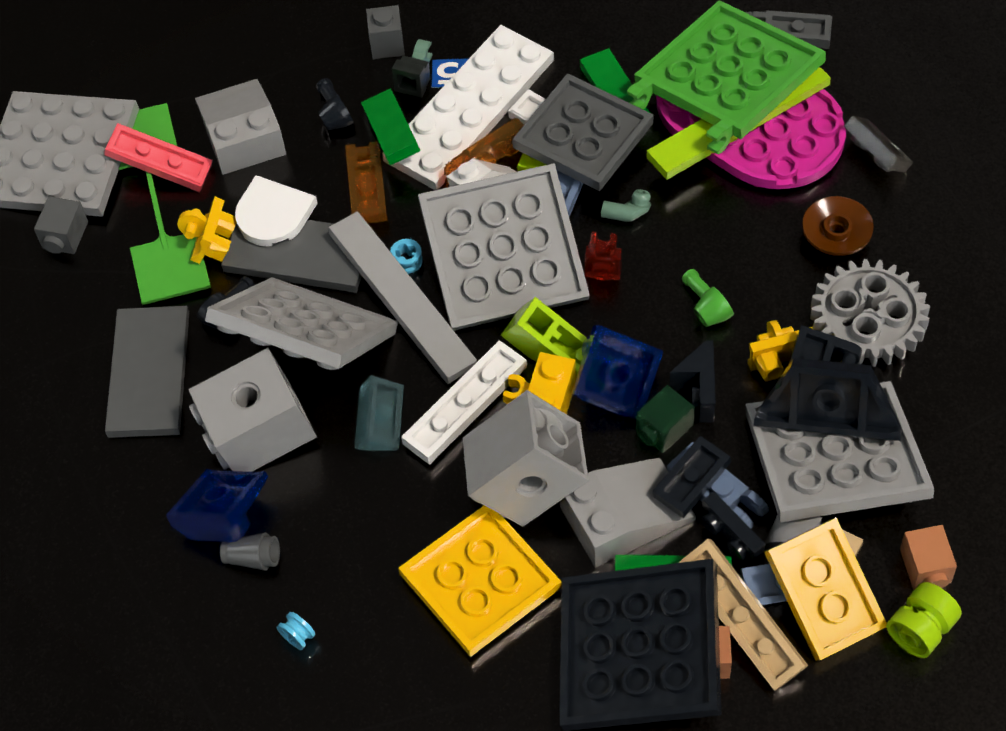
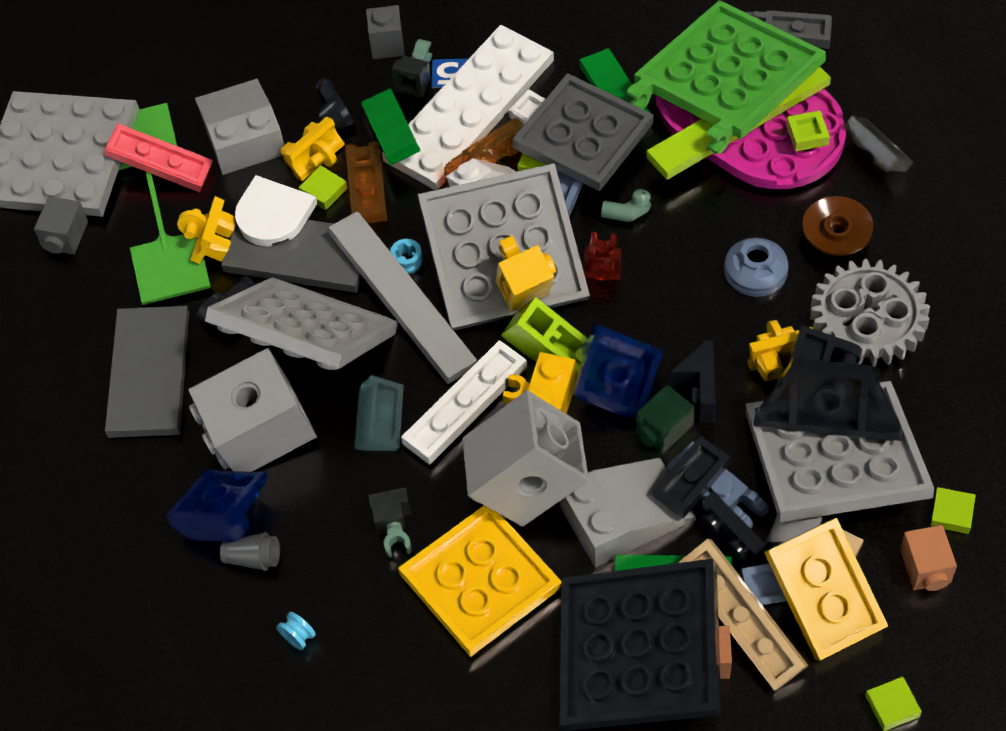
bright green bar [682,269,734,327] -> none
lime wheel [886,582,962,658] -> none
none -> yellow hips [280,117,345,181]
none -> lime tile [299,165,348,210]
none -> pearl dark grey piece [368,487,411,558]
none -> yellow brick [496,235,556,313]
none -> sand blue piece [724,237,789,297]
none -> lime plate [786,110,830,152]
none -> lime tile [865,677,922,731]
none -> lime tile [930,487,976,534]

